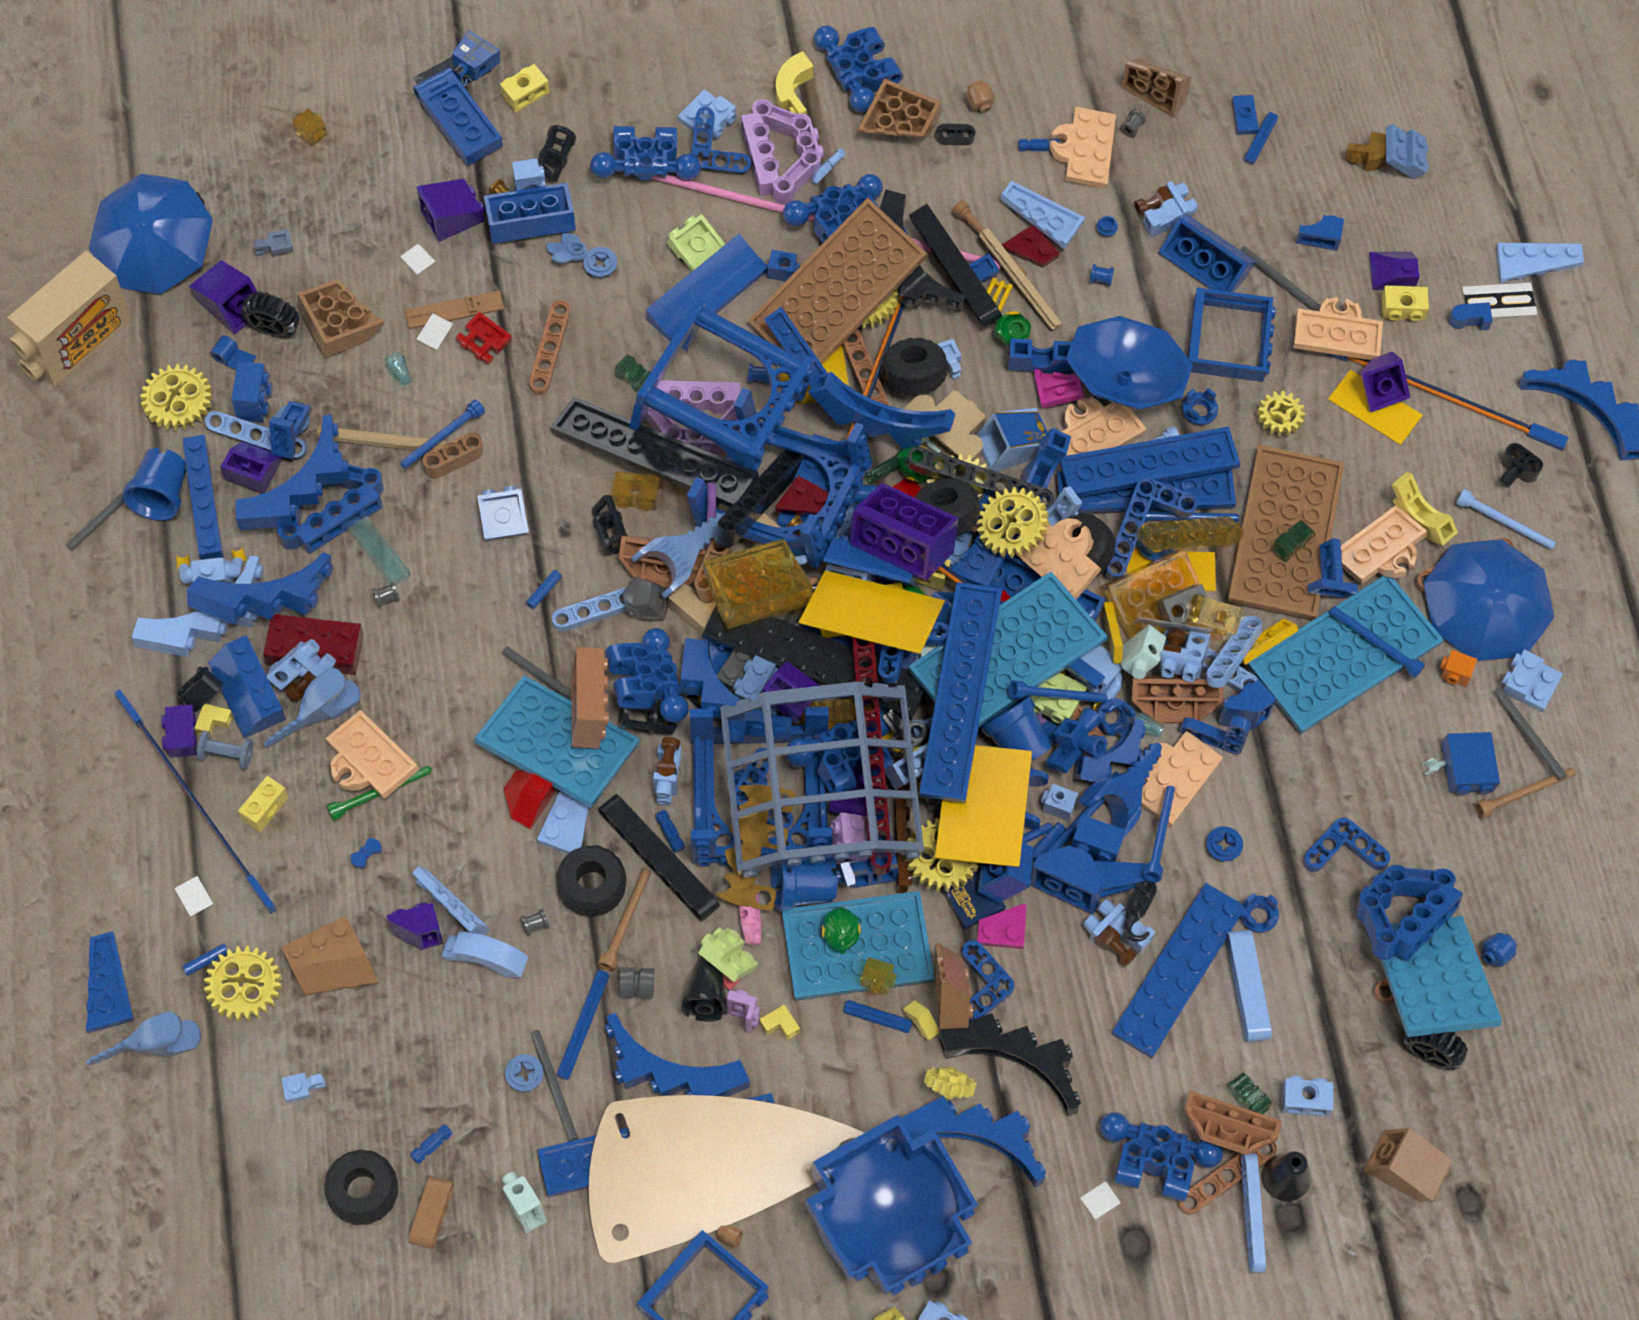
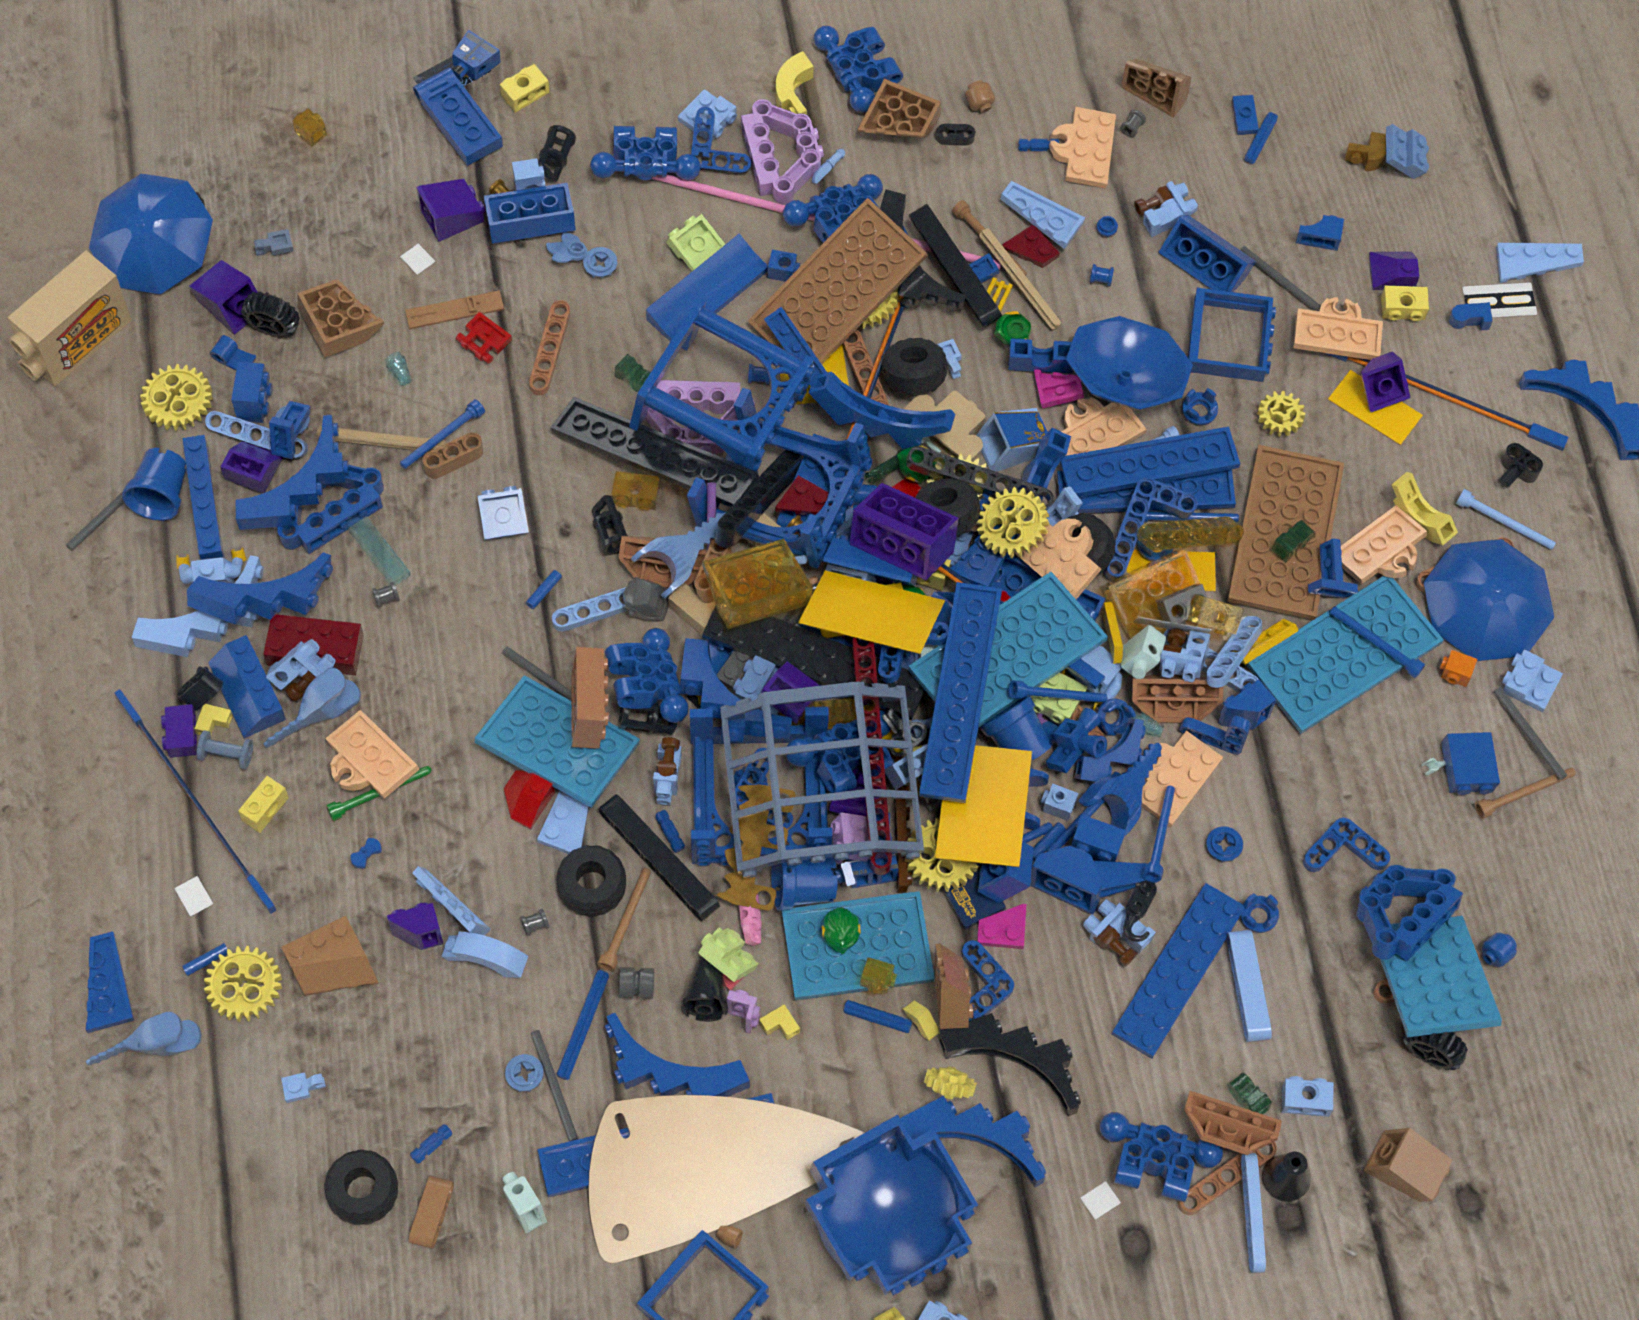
white sticker [417,314,453,350] -> none

